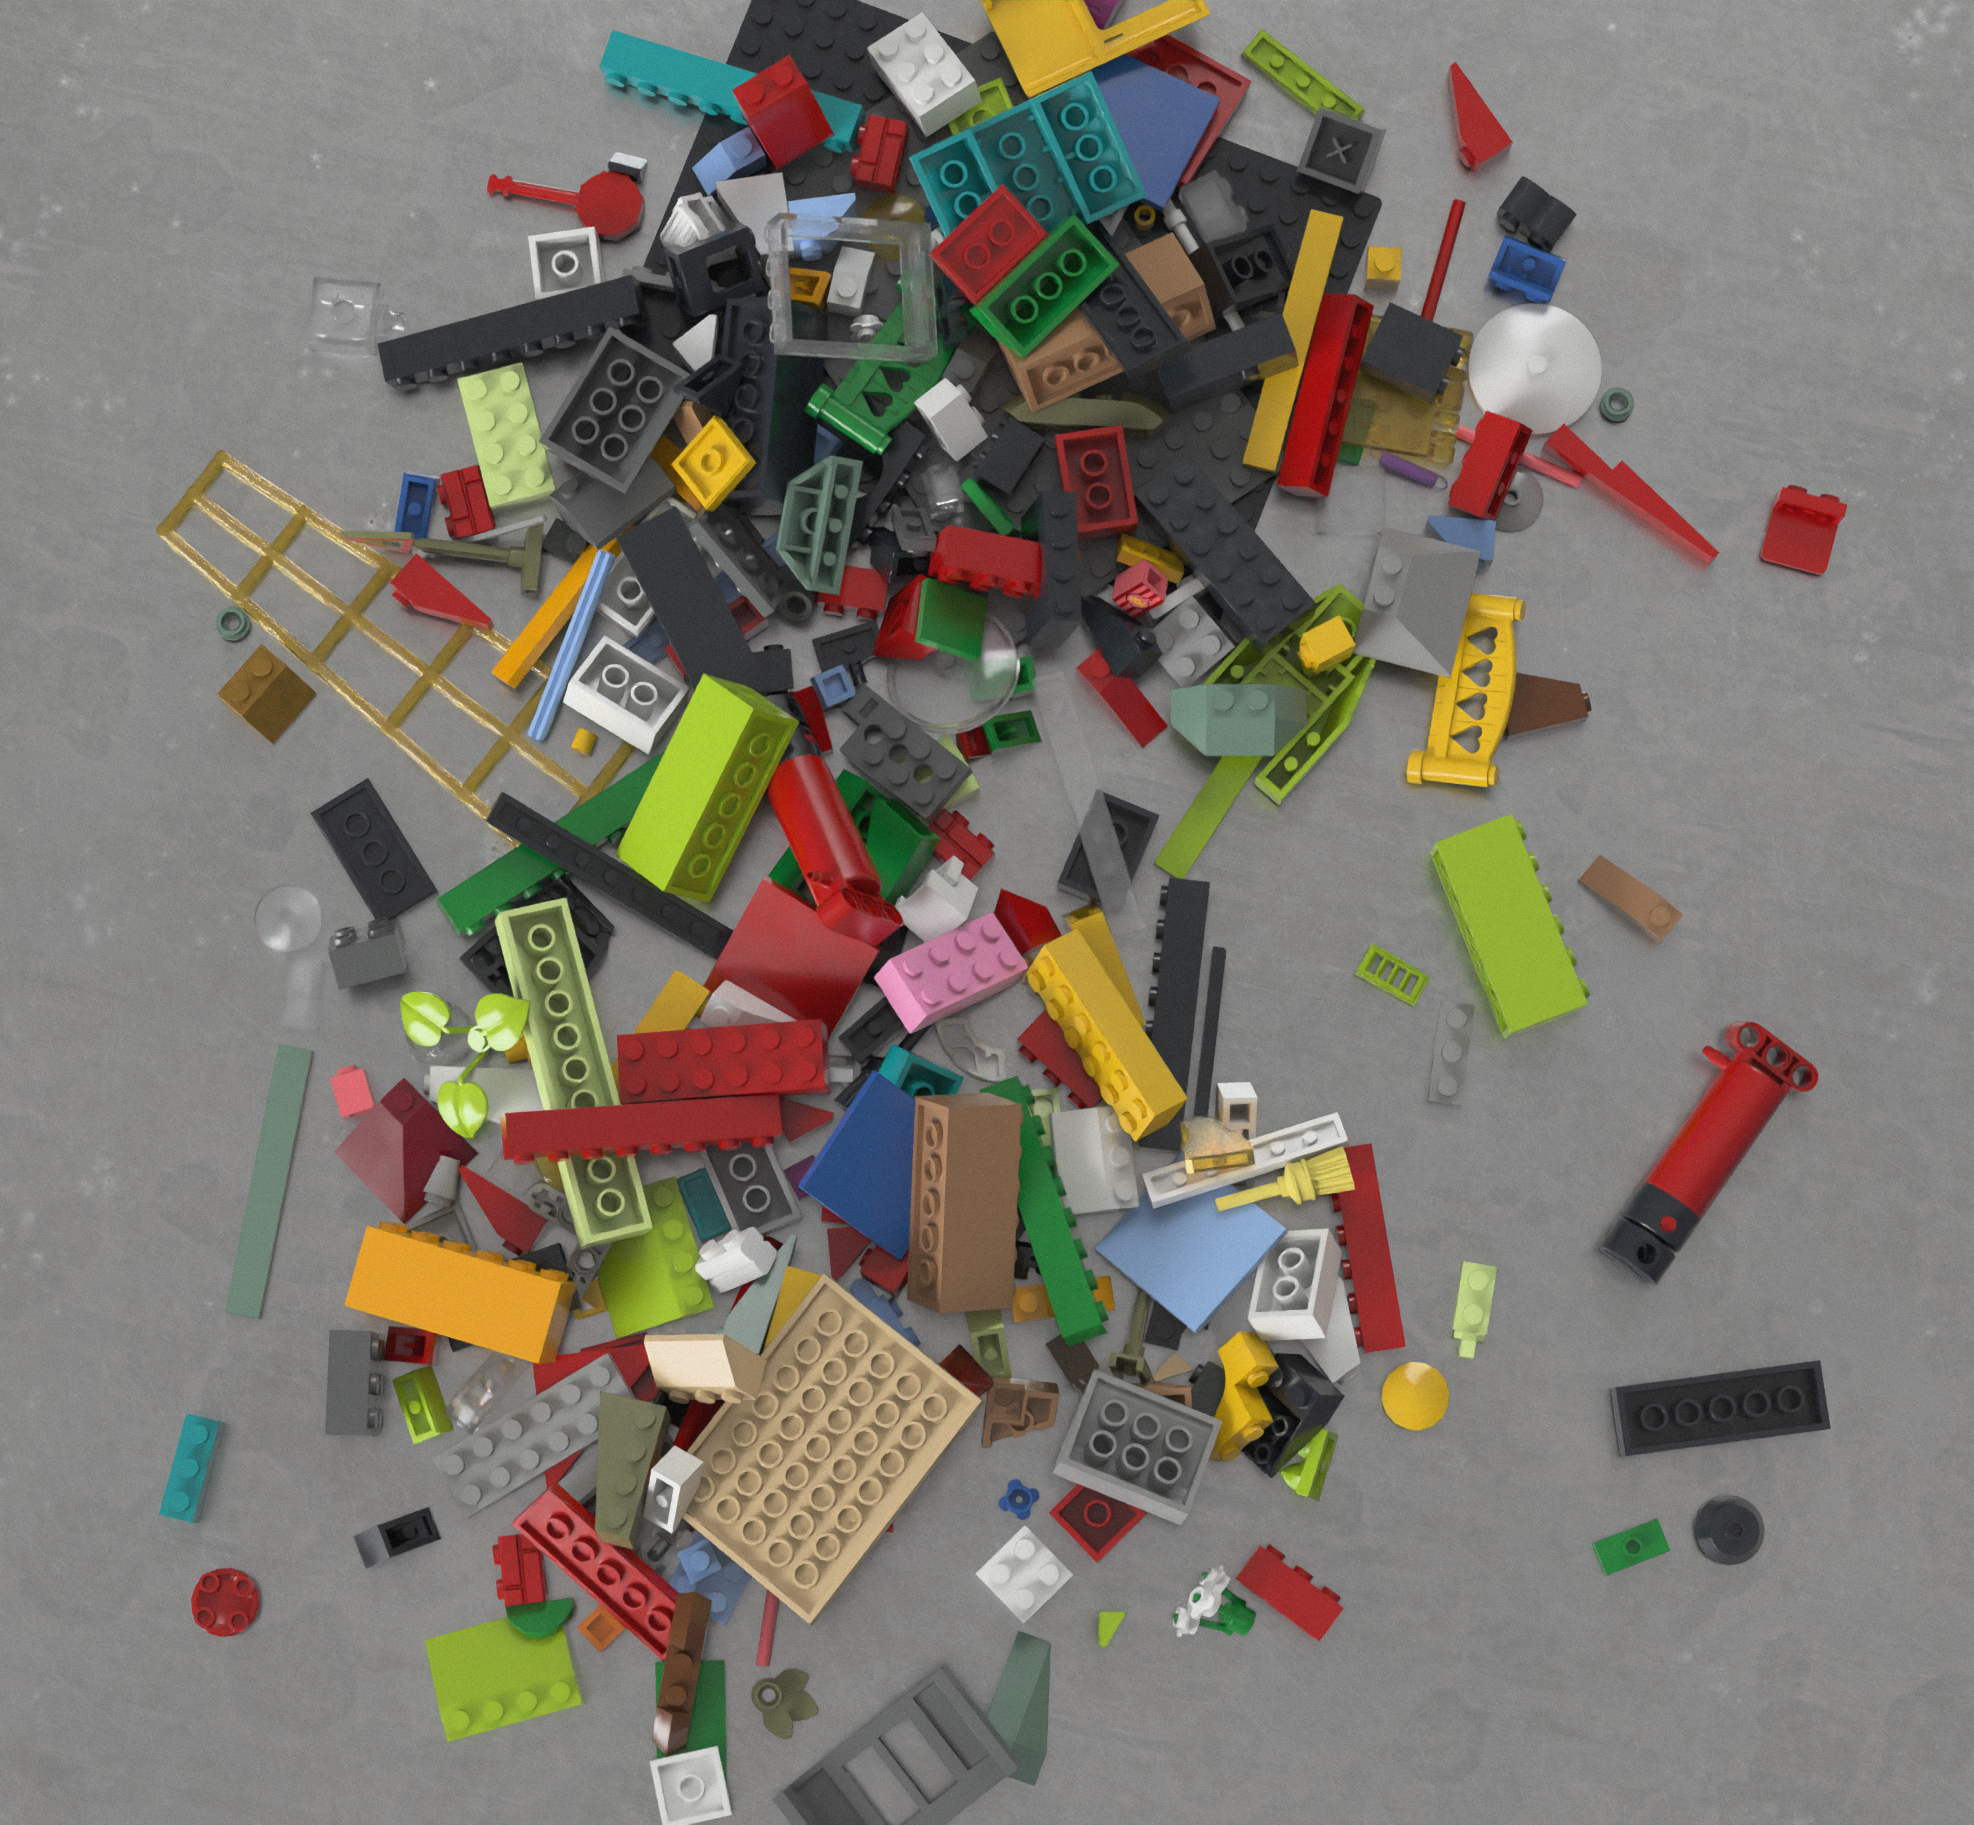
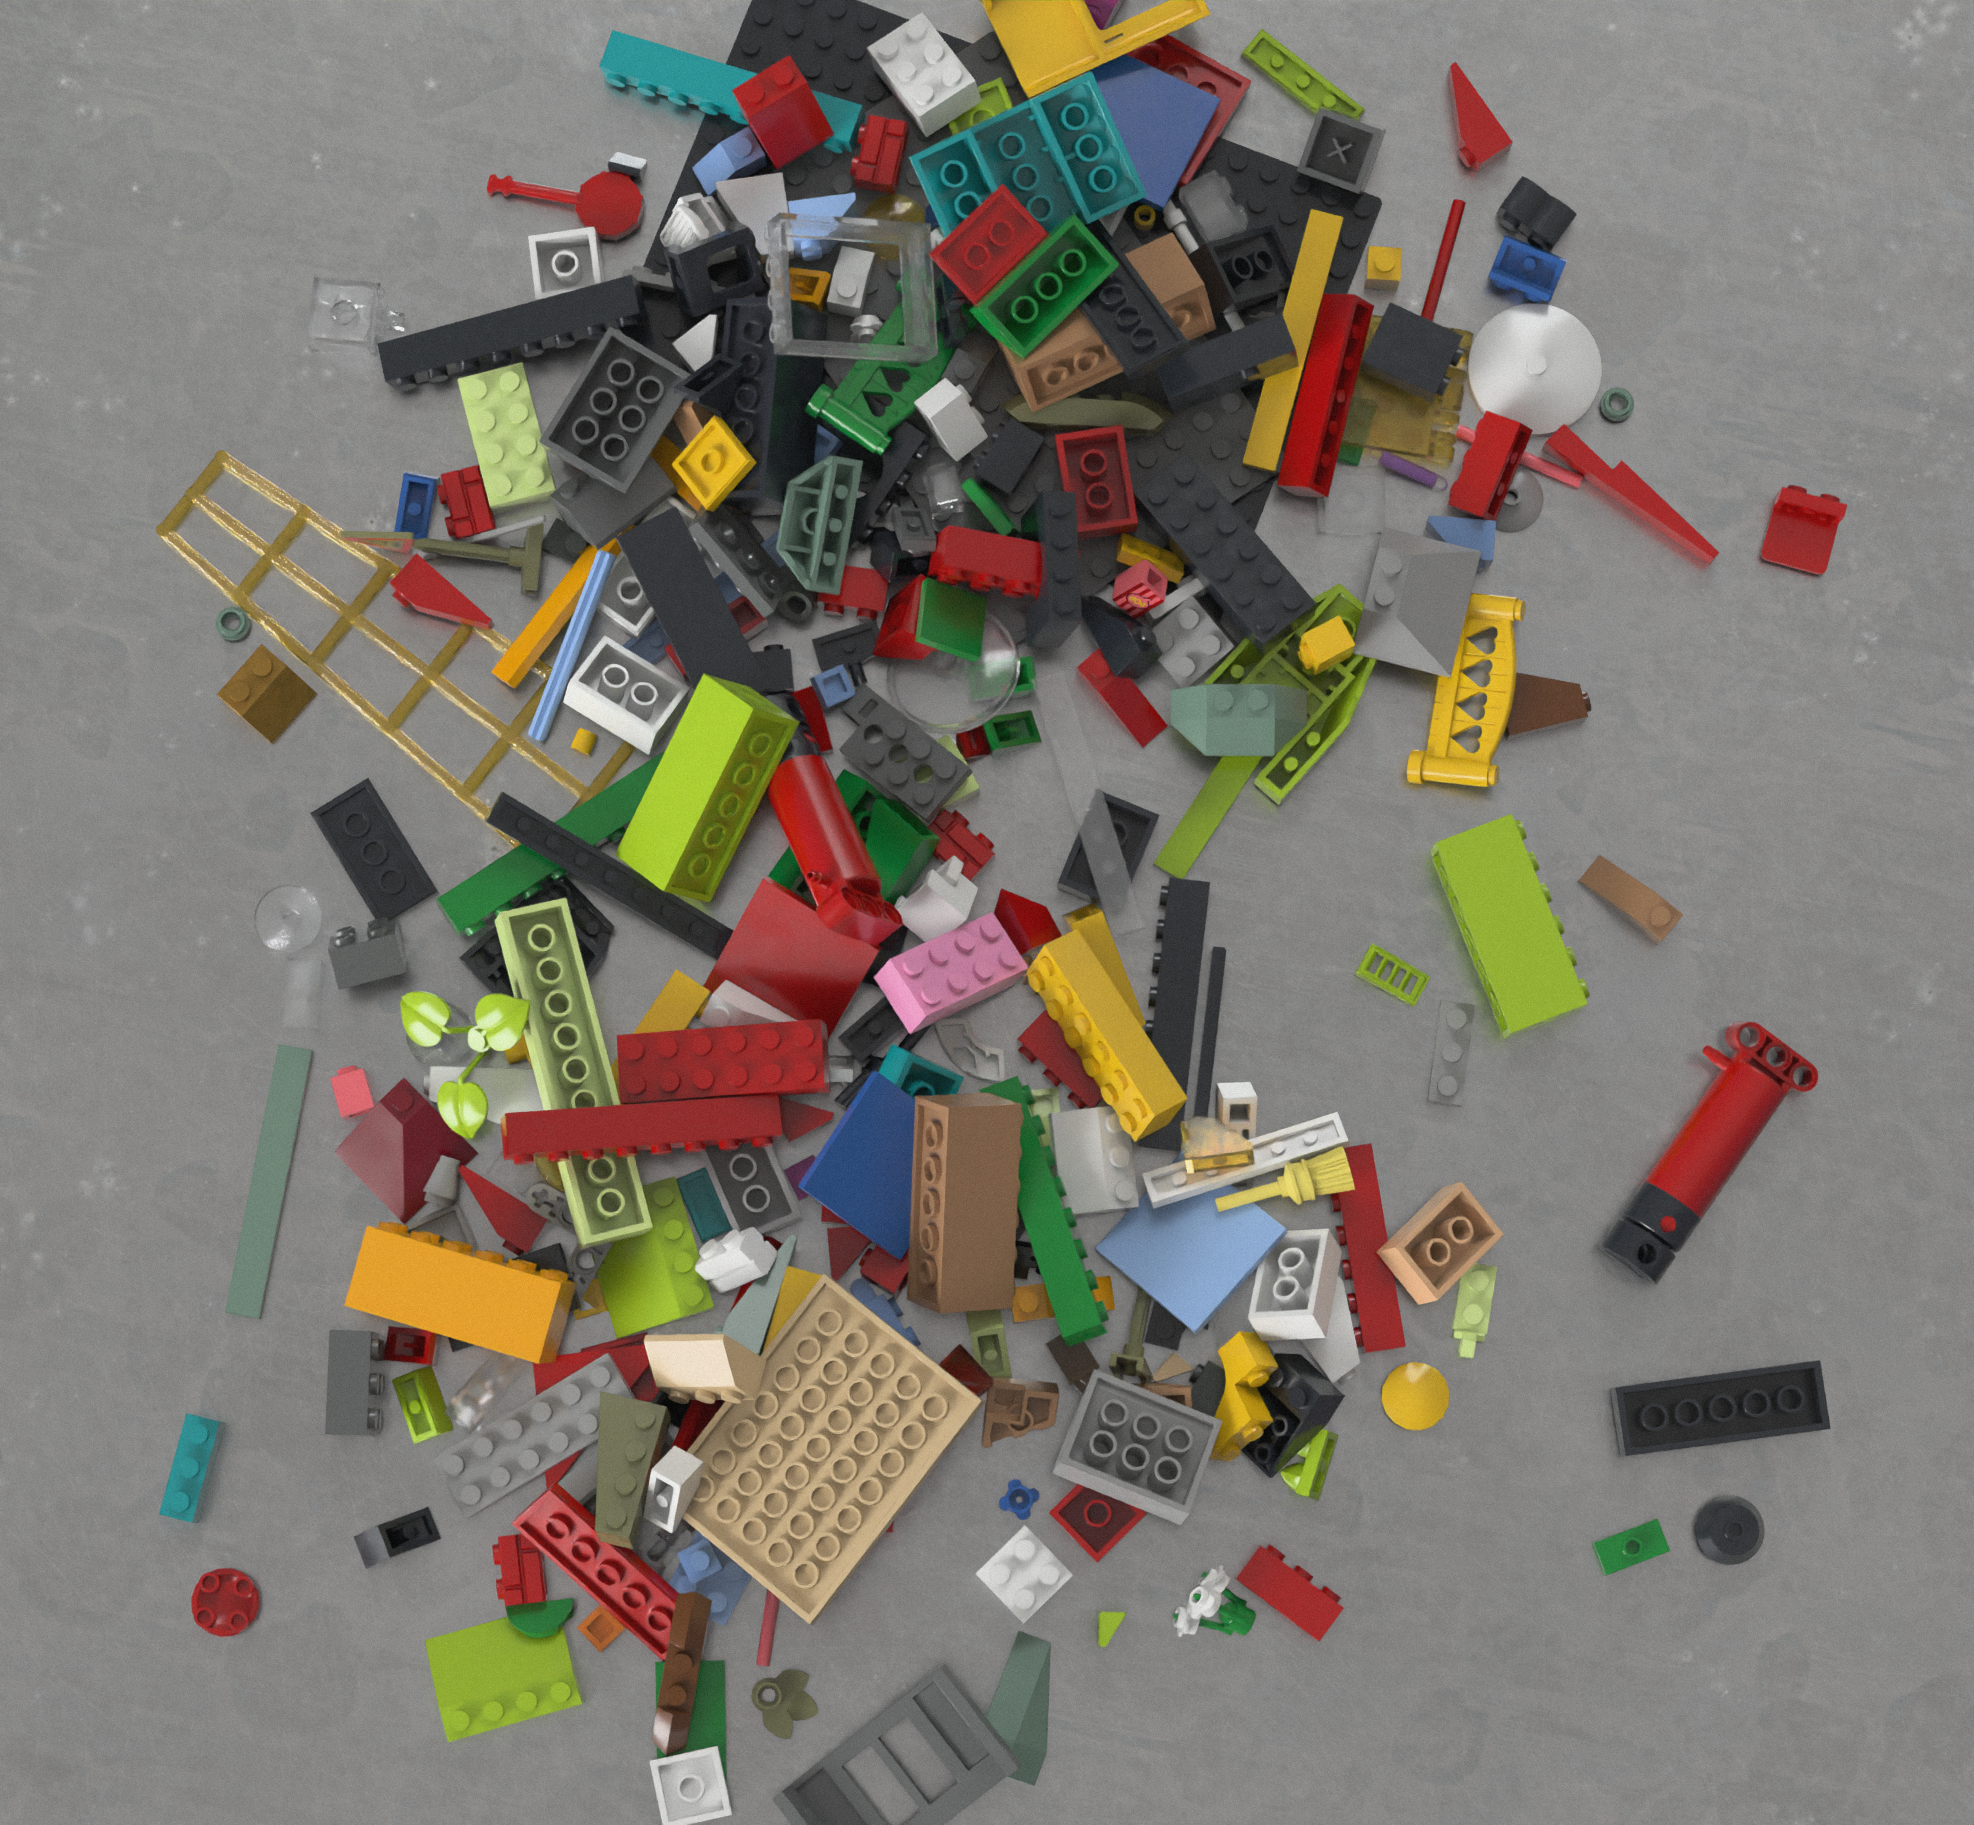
none -> light nougat brick [1377,1182,1504,1305]

